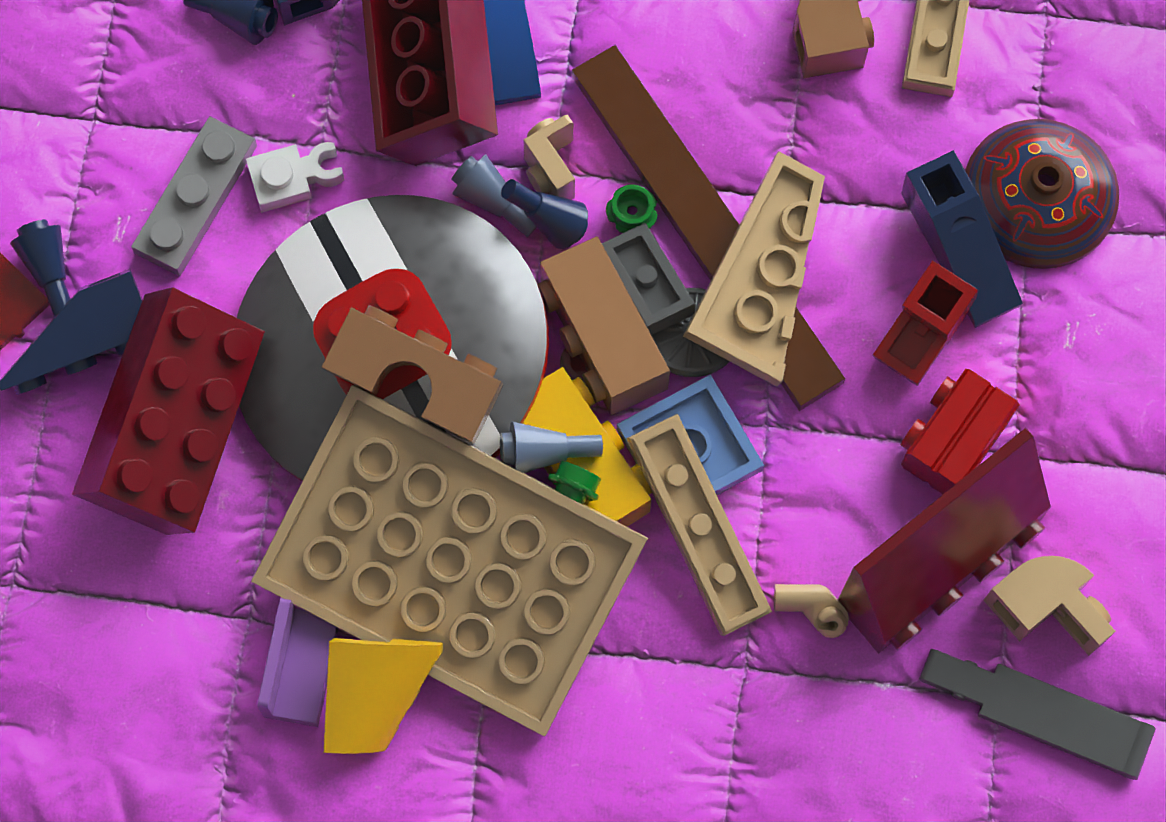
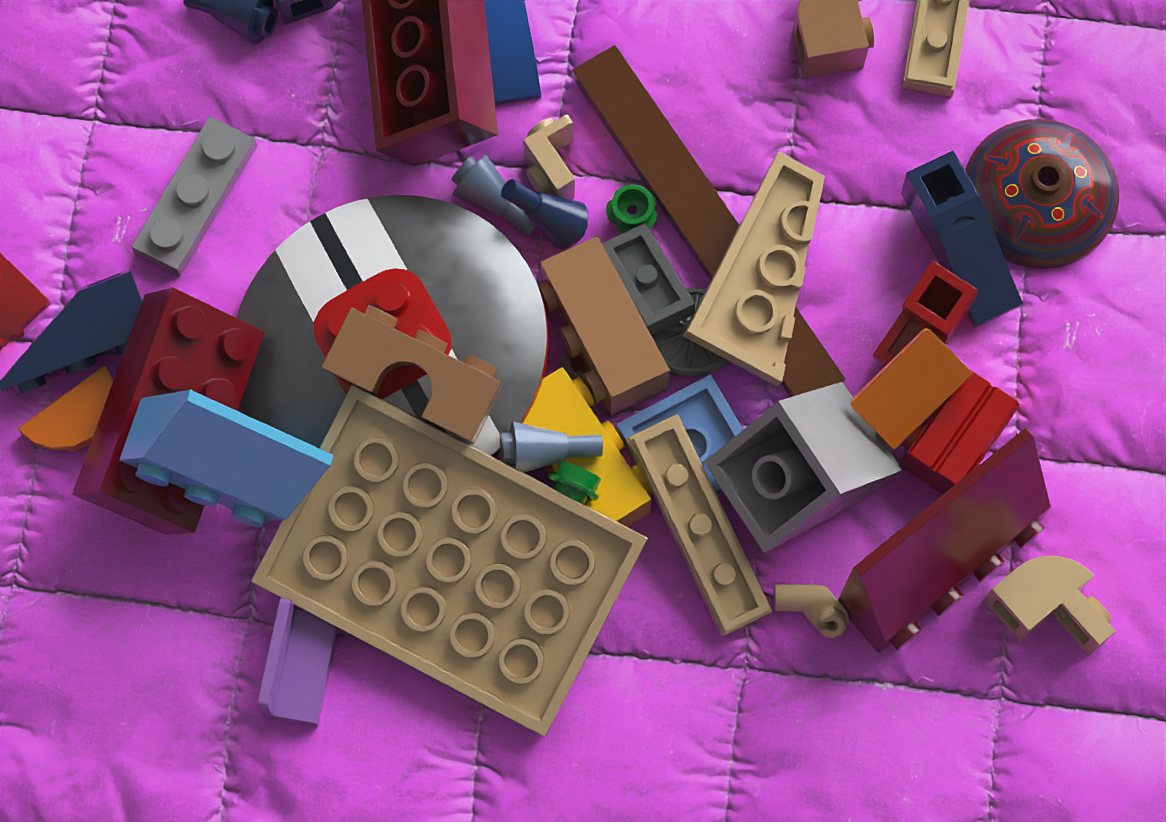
dark blue cone [10,219,70,317] -> none
white plate [246,142,344,213] -> none
yellow slope [323,638,443,754] -> none
dark grey piece [919,649,1156,780] -> none
none -> orange tile [17,365,113,452]
none -> medium azure slope [119,390,334,527]
none -> light grey slope [704,382,902,553]
none -> orange panel [850,328,973,450]

